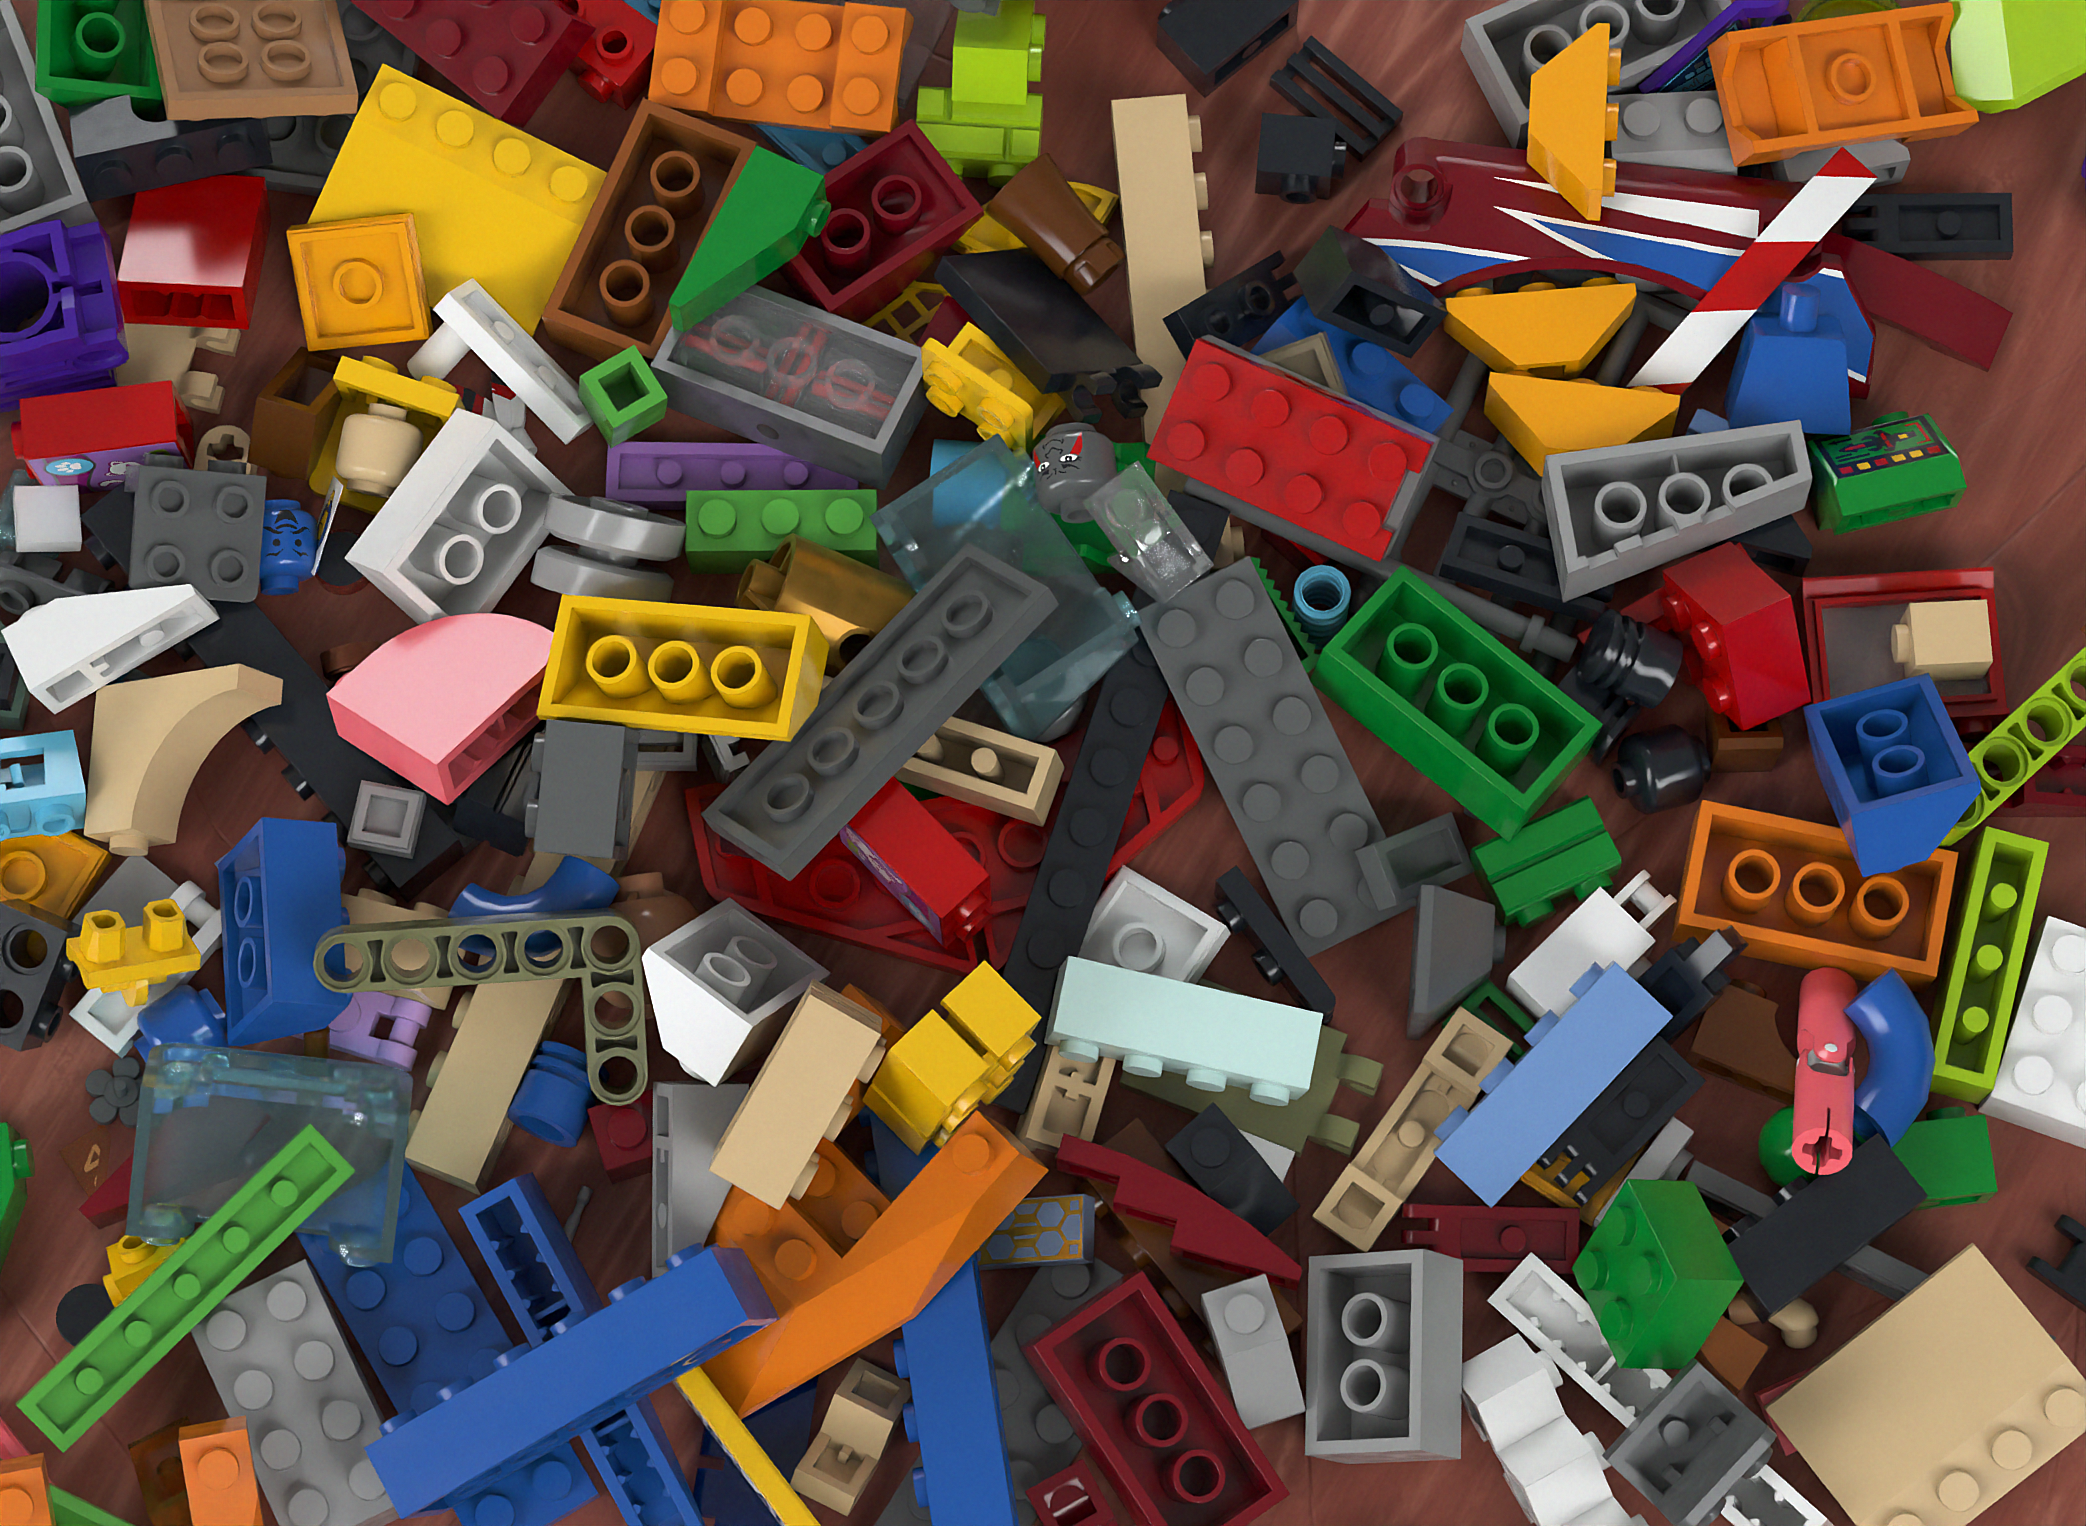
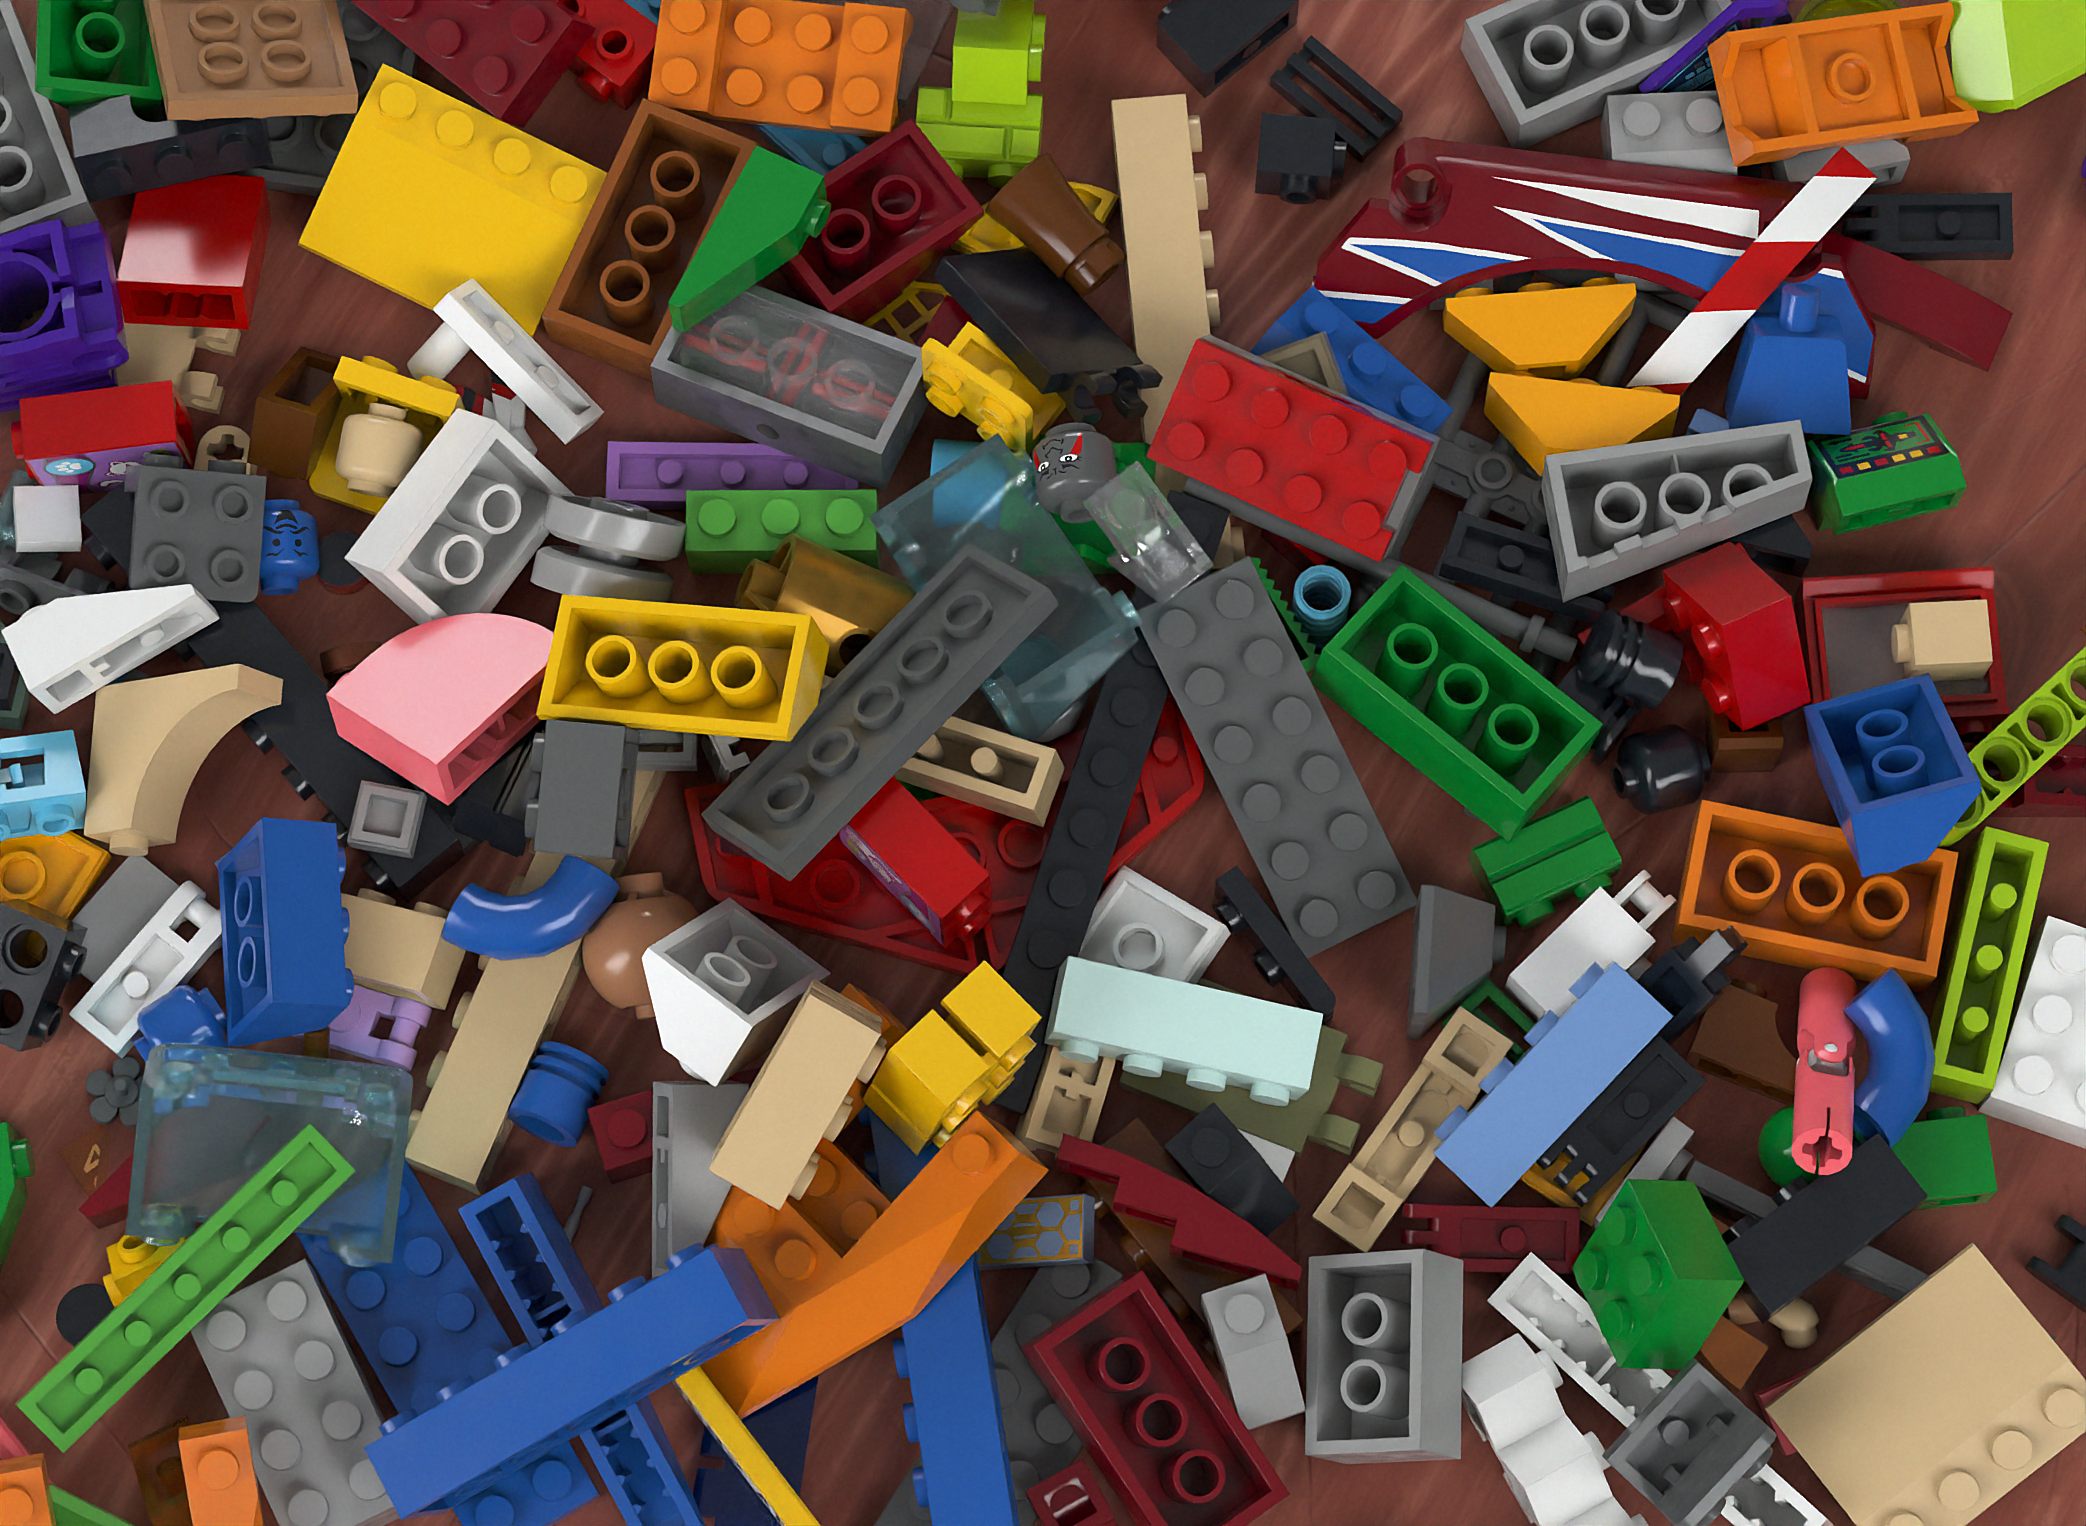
yellow hips [66,898,201,1007] -> none
light orange tile [286,213,434,351] -> none
white sticker [311,475,343,576] -> none
olive beam [313,908,648,1106] -> none
bright green brick [578,345,668,448] -> none
tan slope [790,1357,912,1517] -> none
black hinge [1162,250,1304,362] -> none
black slope [1293,225,1448,359] -> none
dark grey tile [1355,812,1475,911] -> none
light orange slope [1527,23,1621,221] -> none

